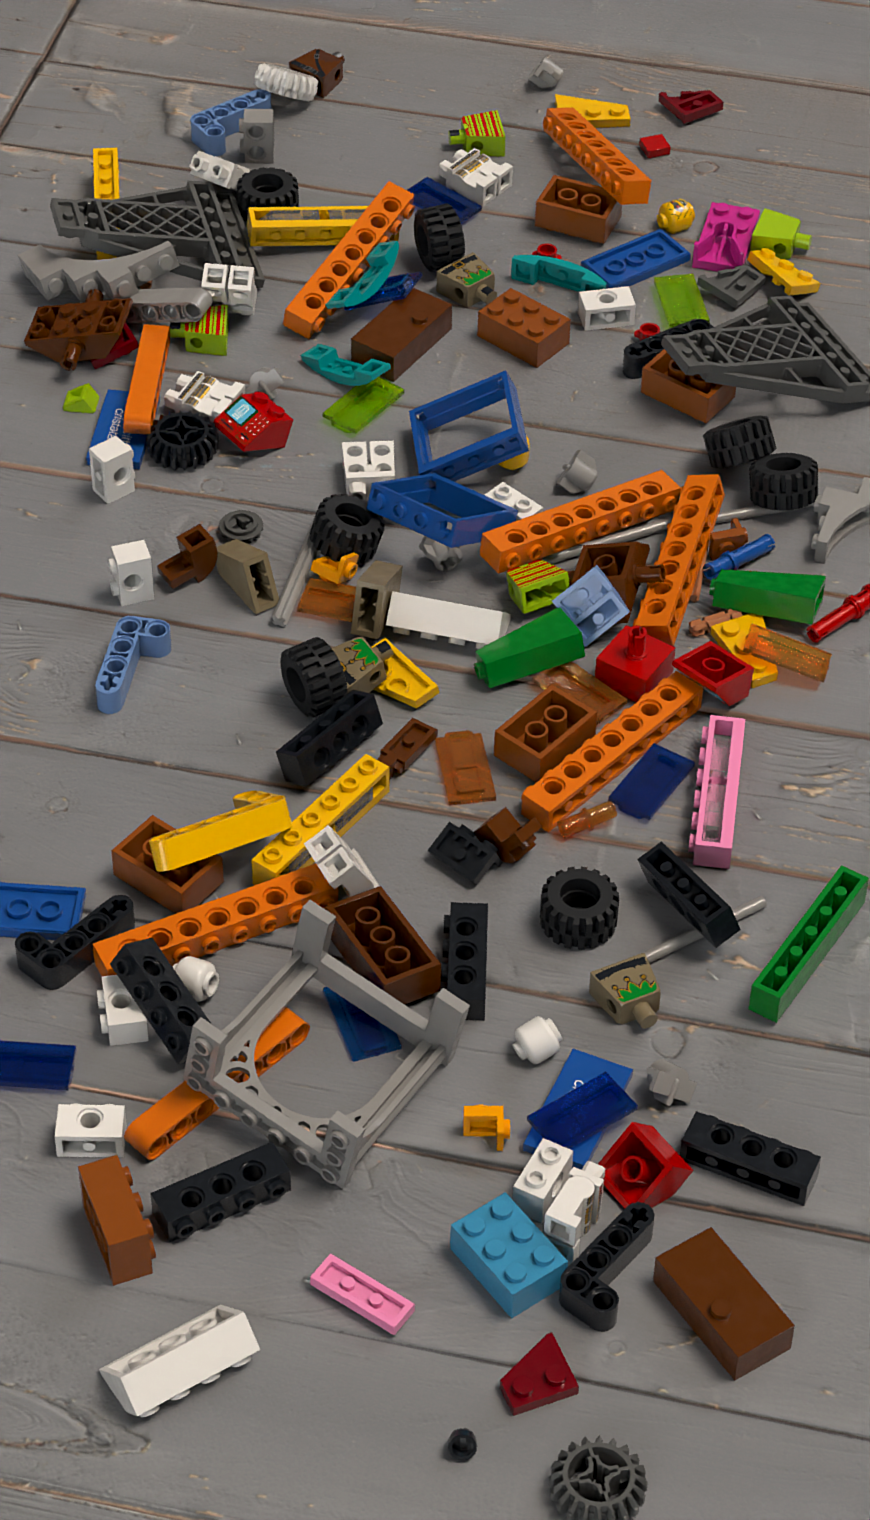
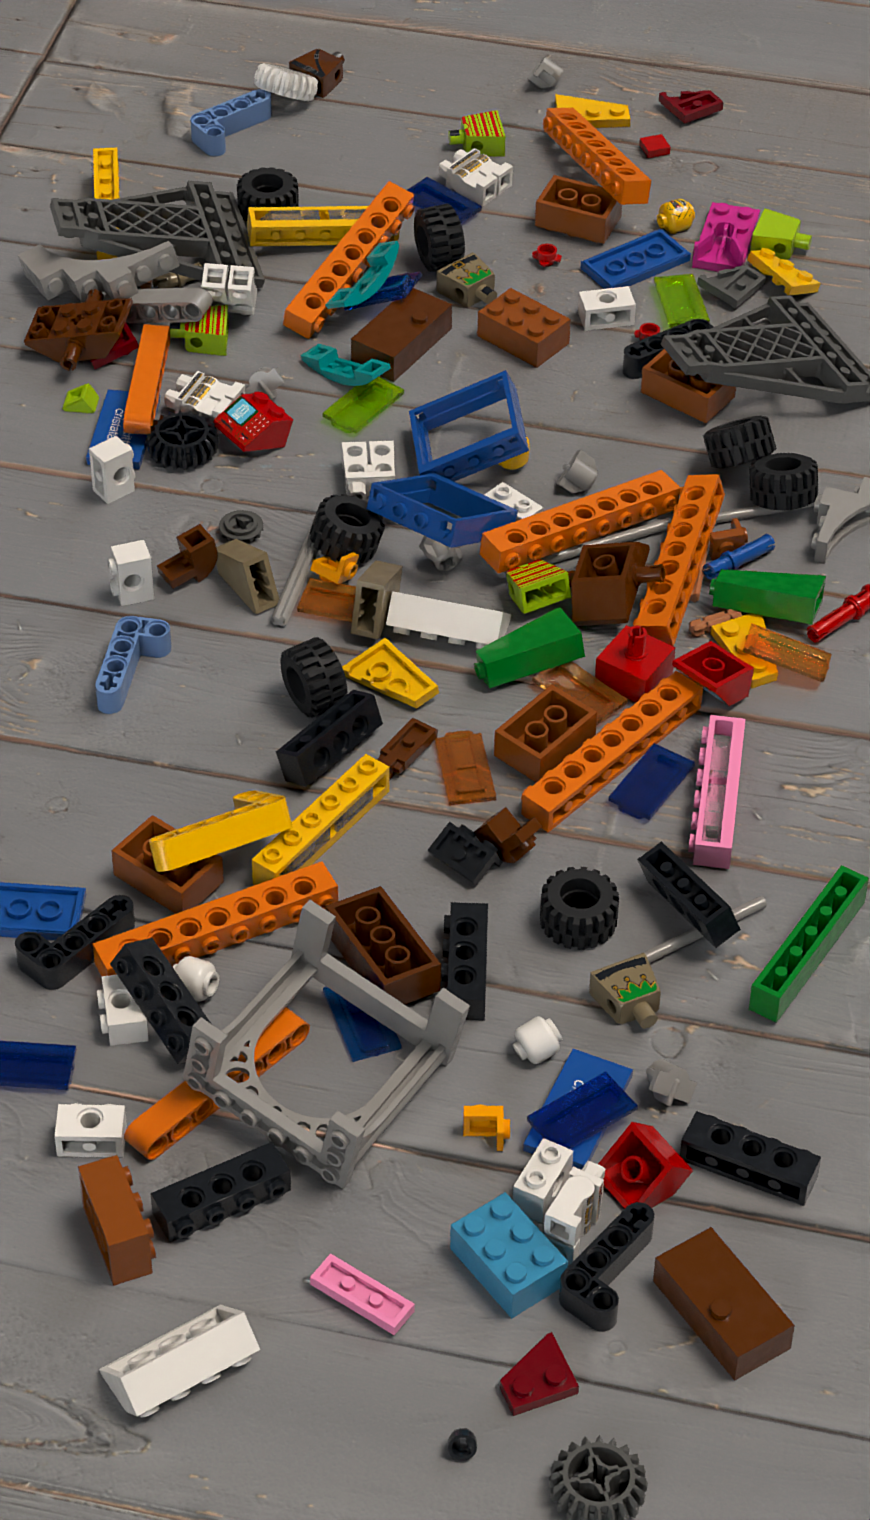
white hips [190,151,251,191] -> none
light grey brick [239,109,275,163] -> none
white hips [304,825,379,897] -> none
dark tan torso [332,637,394,694] -> none
teal slope [511,255,607,292] -> none
medium blue slope [552,565,630,647] -> none
clear orange axle [557,801,617,839] -> none
none -> dark tan pin [152,262,202,289]

